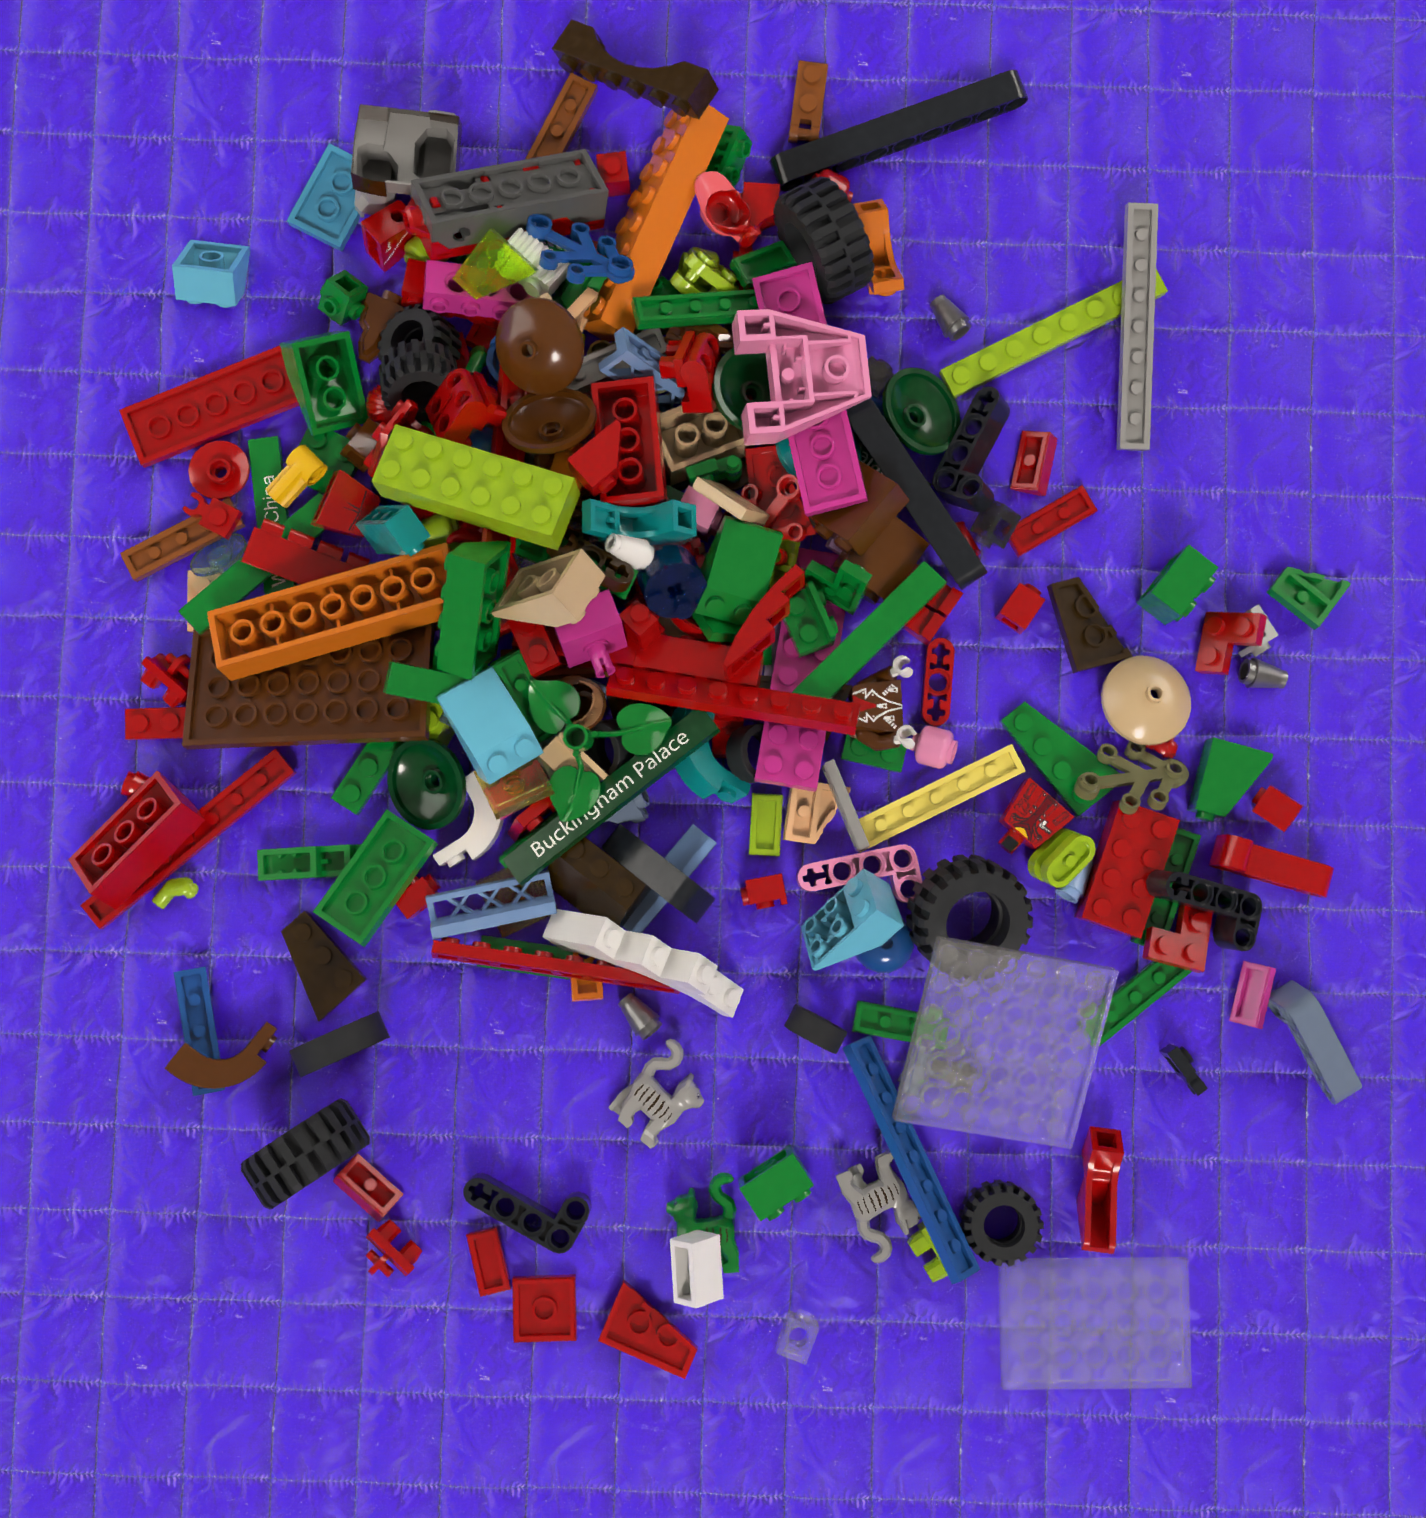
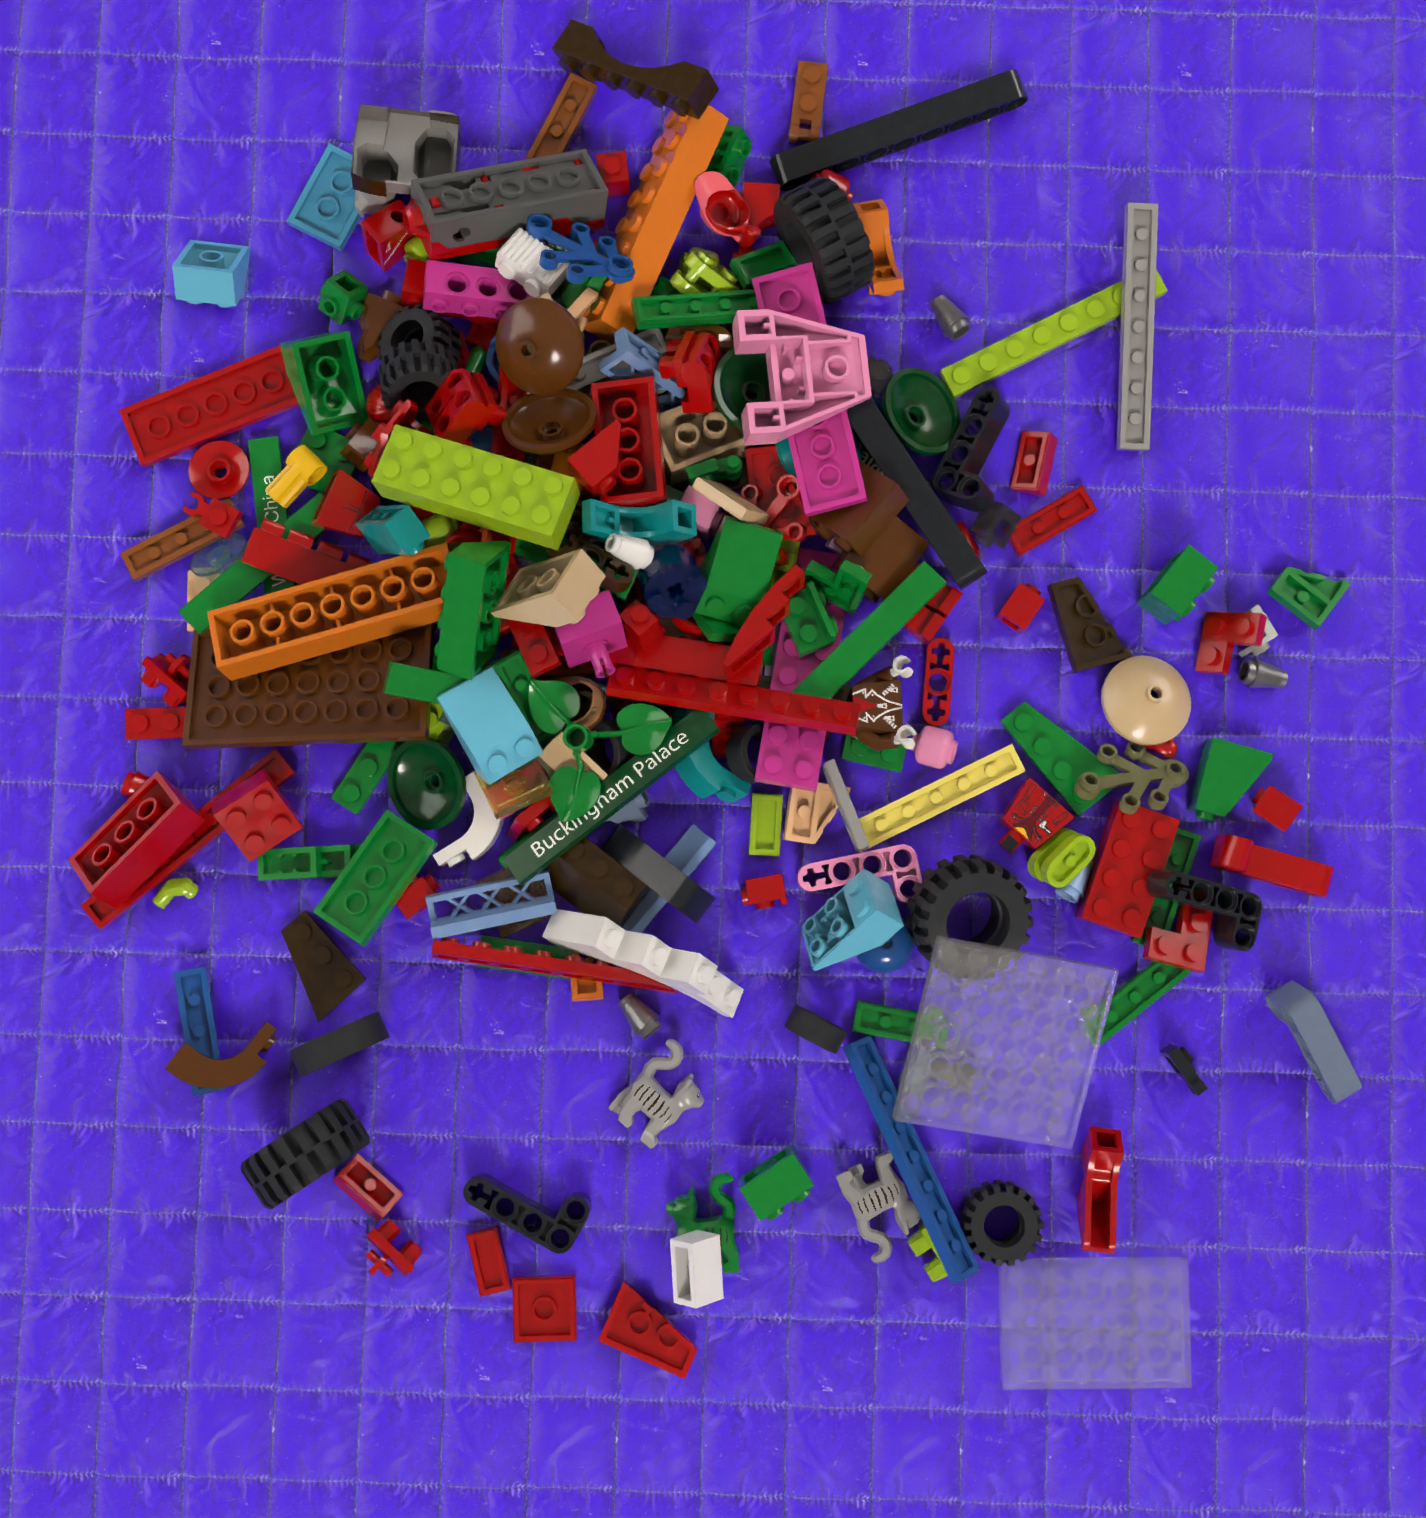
clear neon green wing [452,228,539,300] -> none
clear brick [775,1309,819,1365] -> none
dark pink tile [1229,961,1276,1029] -> none
none -> red brick [211,768,303,862]

